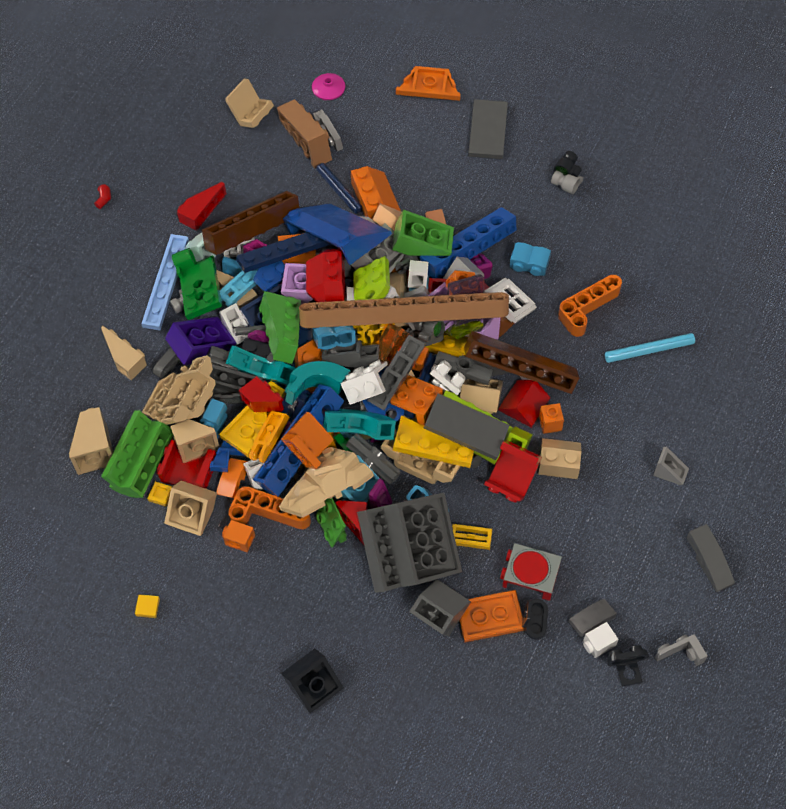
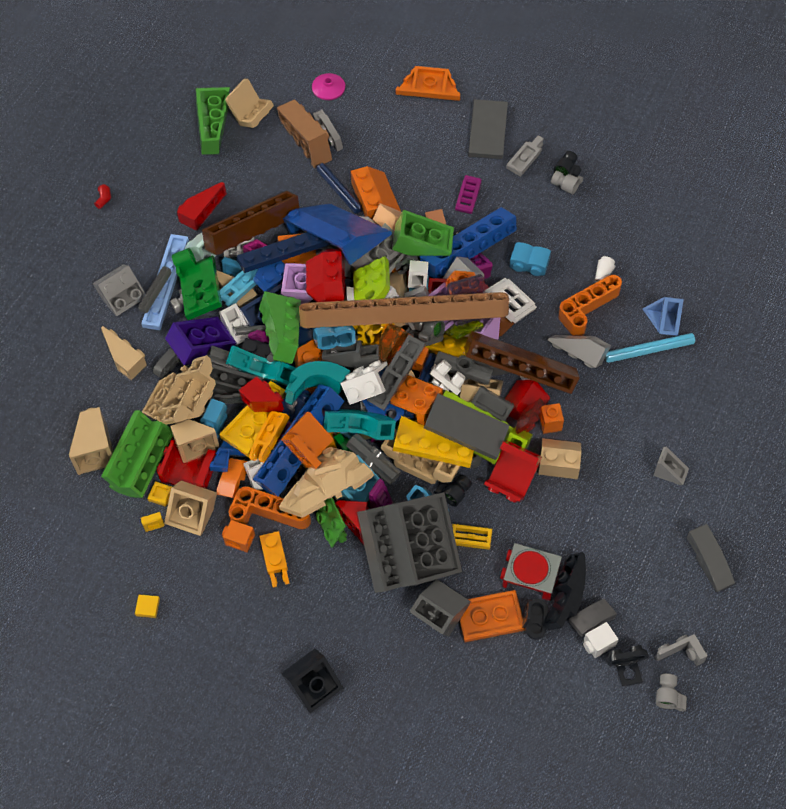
none -> light grey slope [92,264,146,316]
none -> dark grey axle [138,266,172,313]
none -> yellow tile [141,512,165,532]
none -> bright green wedge [196,87,230,155]
none -> light orange hinge [259,531,290,587]
none -> black piece [434,475,472,507]
none -> magenta slope [455,175,482,214]
none -> dark grey tile [471,386,514,421]
none -> light grey hinge [506,136,544,177]
none -> clear red slope [516,398,545,434]
none -> black slope [543,552,586,630]
none -> light grey slope [548,335,611,368]
none -> white cone [594,256,615,282]
none -> medium blue slope [642,297,684,336]
none -> light grey piece [656,674,687,711]

